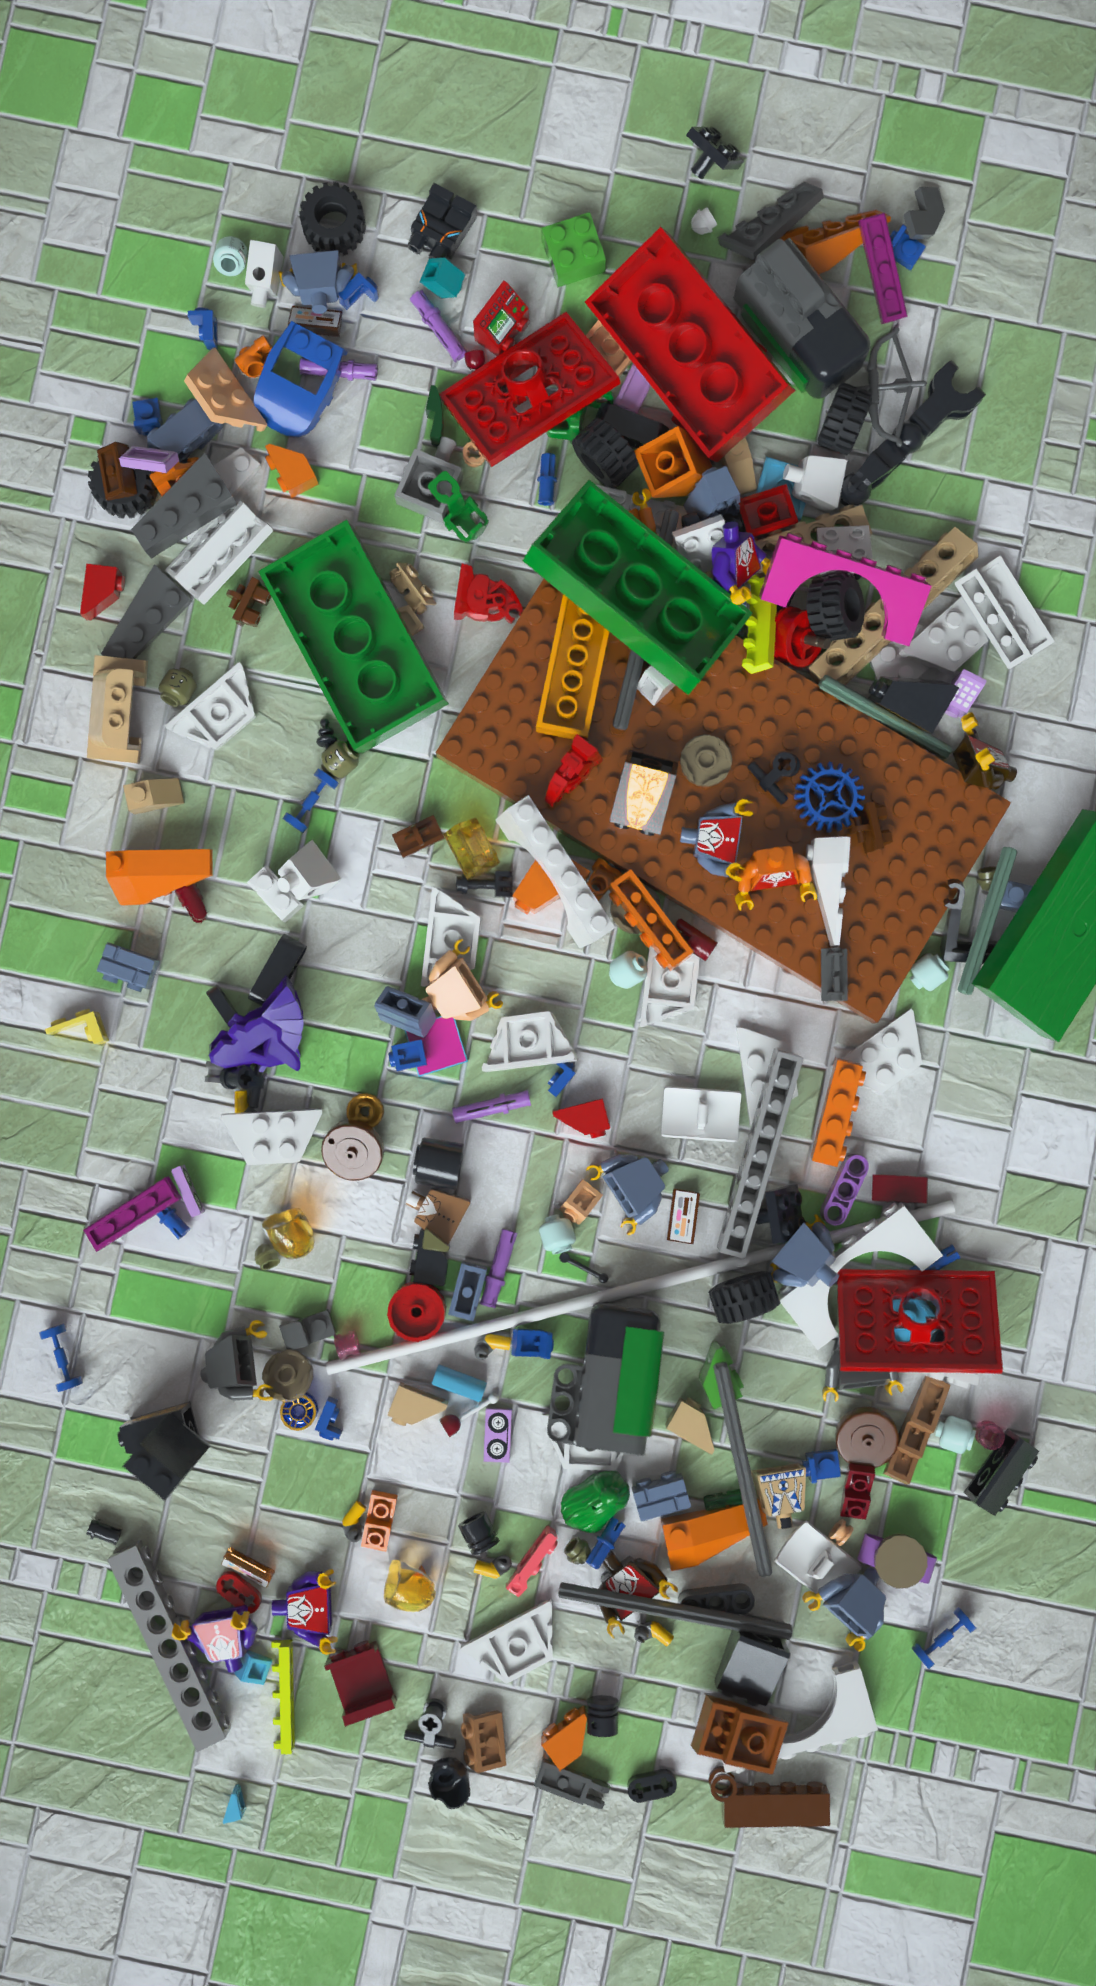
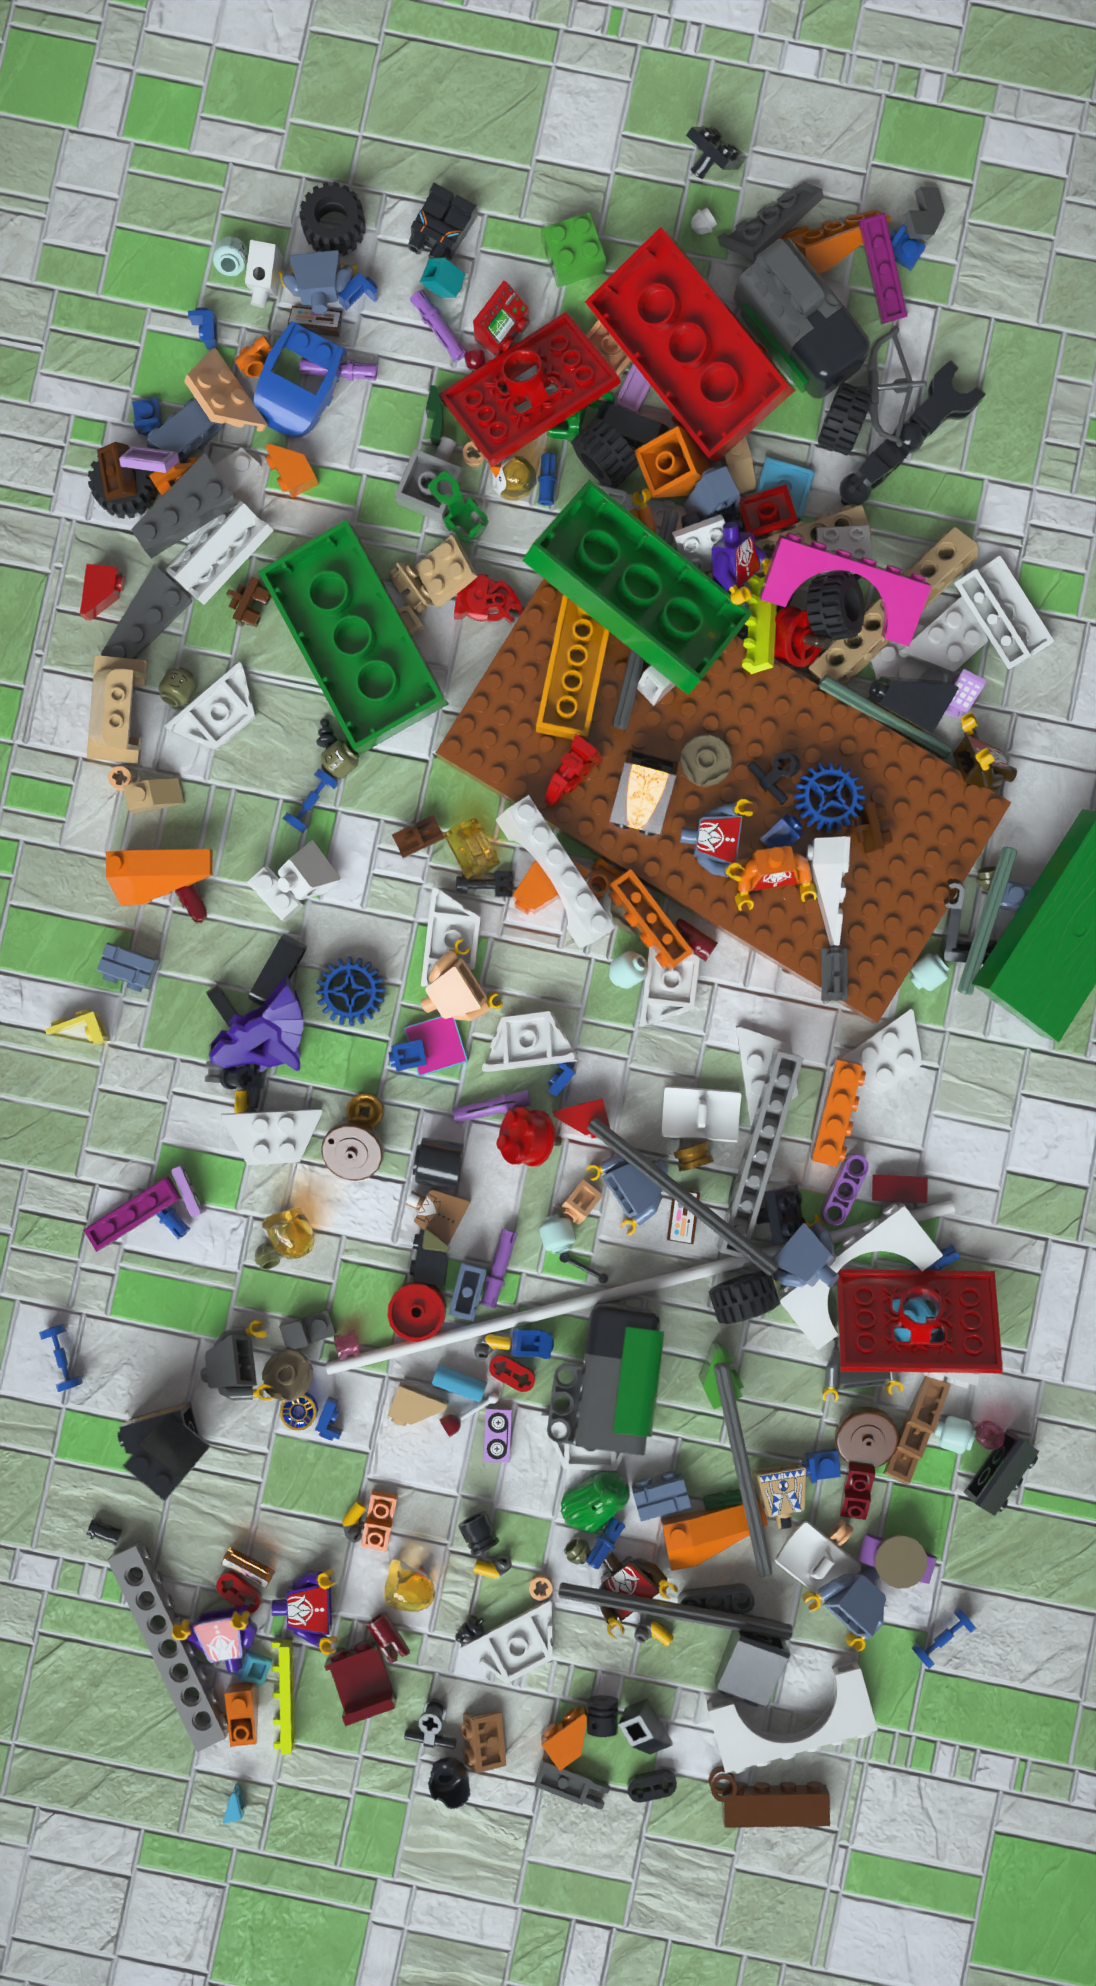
sand blue brick [374,986,437,1038] -> none
coral hinge [506,1525,558,1597] -> none
tan slope [665,1397,715,1455] -> none
dark orange slope [691,1695,788,1775] -> none
white torso [783,456,847,513] -> none
none -> light nougat bush [108,766,134,791]
none -> orange slope [225,1682,258,1747]
none -> blue gear [316,956,386,1026]
none -> dark red hinge [366,1612,410,1663]
none -> tan plate [415,535,478,608]
none -> black hair [455,1615,484,1642]
none -> red beam [489,1354,535,1392]
none -> clear yellow piece [490,455,537,501]
none -> red wheel [496,1107,562,1167]
none -> light nougat bush [529,1574,553,1601]
none -> dark grey axle [587,1118,778,1275]
none -> black slope [618,1699,673,1755]
none -> pearl gold wheel [673,1141,714,1172]
none -> blue bracket [760,814,805,849]

